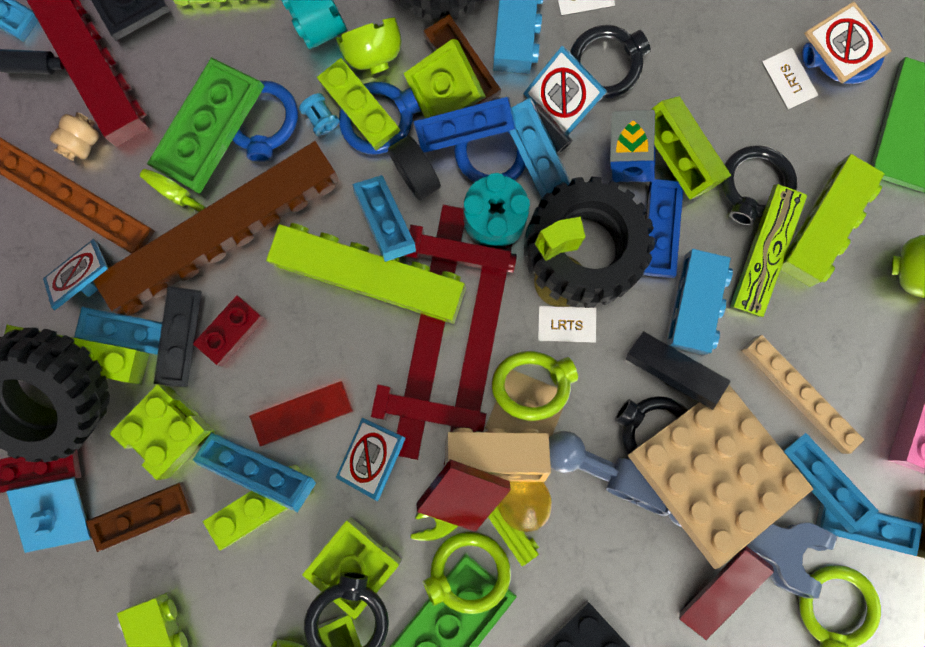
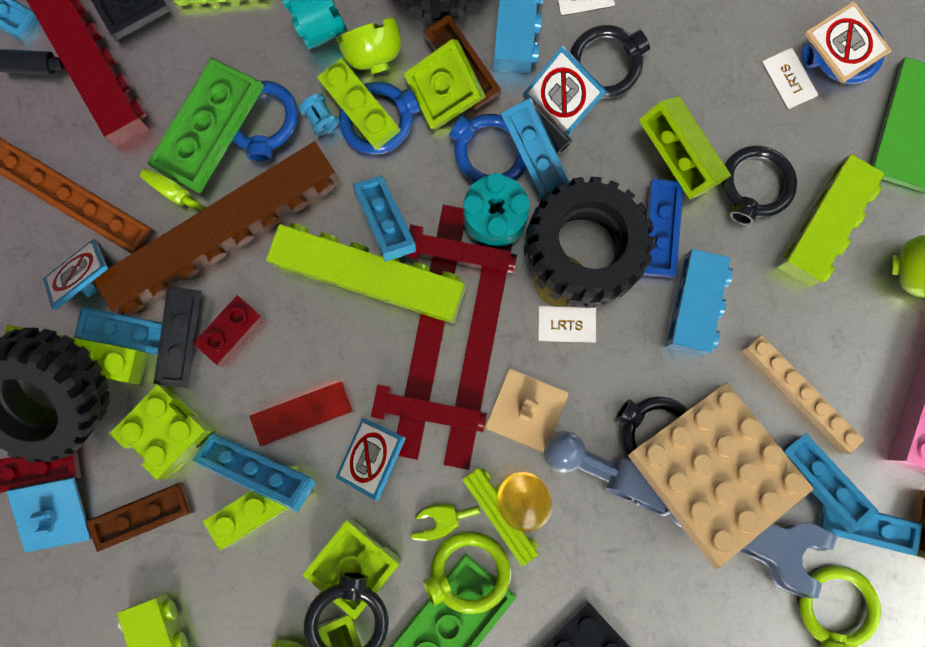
tan piece [50,112,100,161] -> none
black tyre [388,135,441,201] -> none
blue plate [414,97,516,153] -> none
dark red tile [416,459,511,532] -> none
tan brick [445,428,551,482] -> none
lime piece [492,351,578,421] -> none
lime piece [535,217,586,261] -> none
piece [610,110,656,182] -> none
black tile [626,331,731,410] -> none
dark red tile [679,546,774,640] -> none
lime tile [730,184,807,317] -> none

